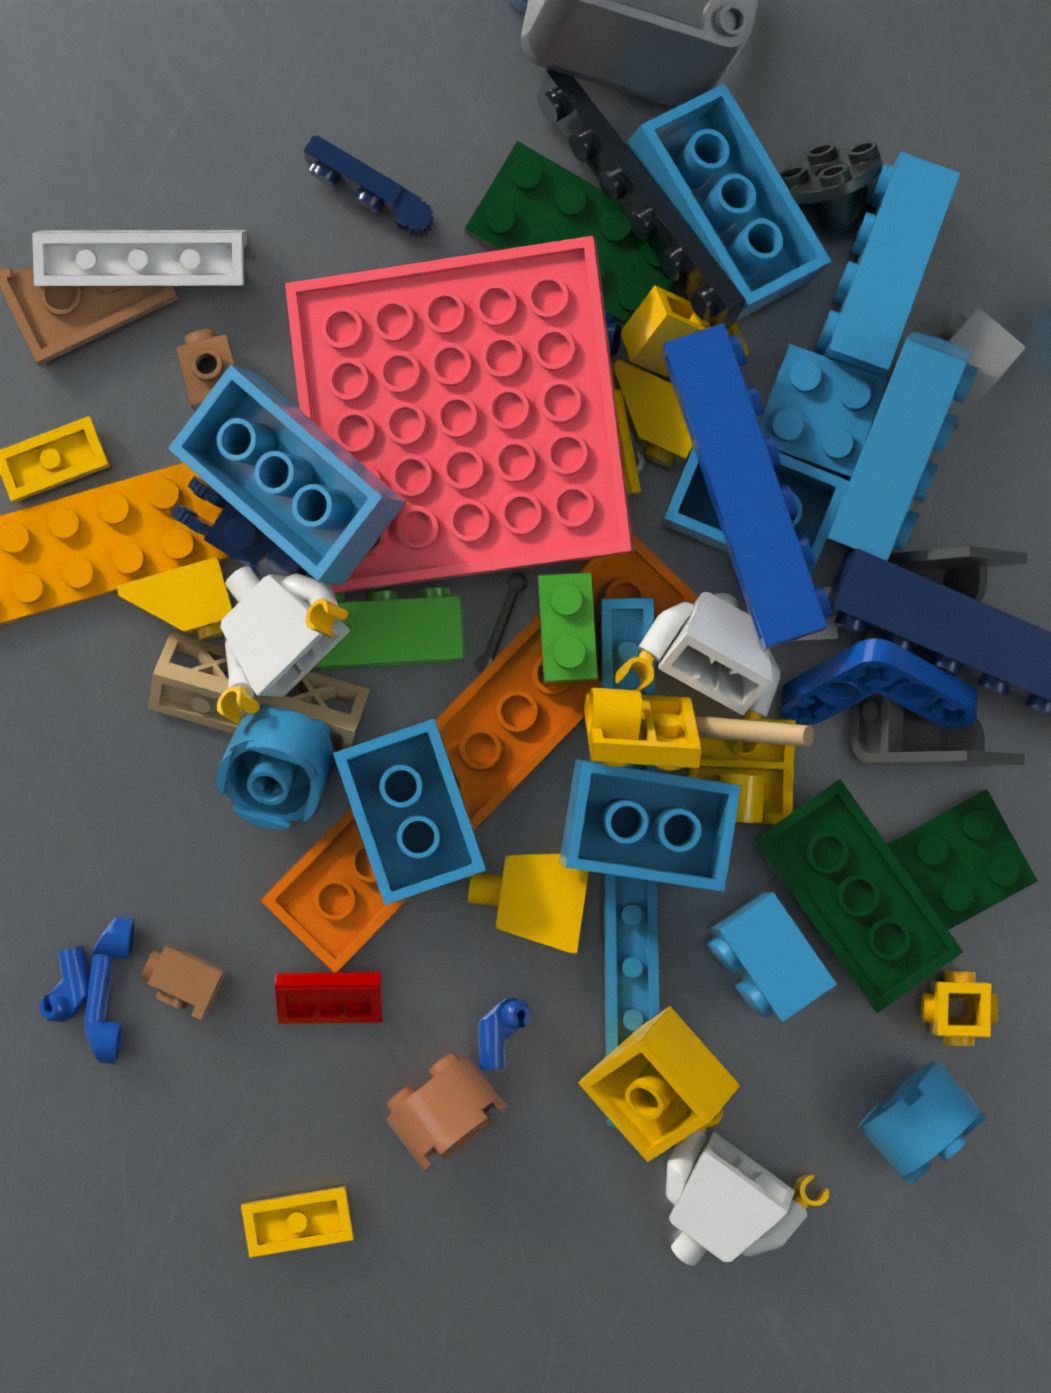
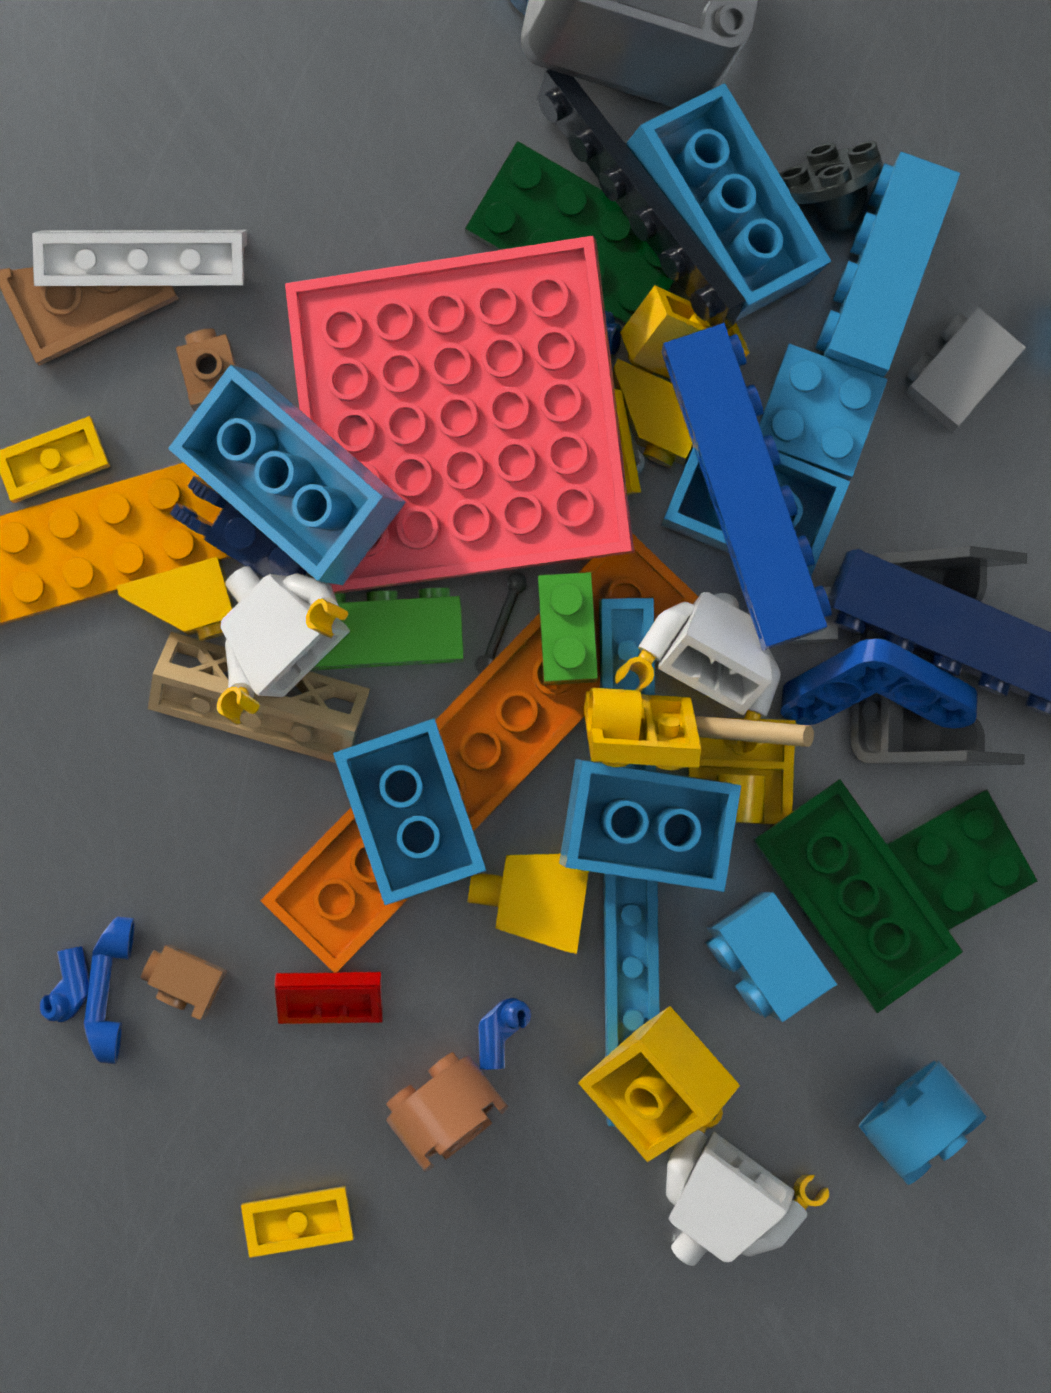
dark azure brick [216,703,335,830] -> none
dark blue hinge [304,135,434,238] -> none
dark azure brick [828,328,978,561] -> none
yellow brick [920,971,999,1046] -> none

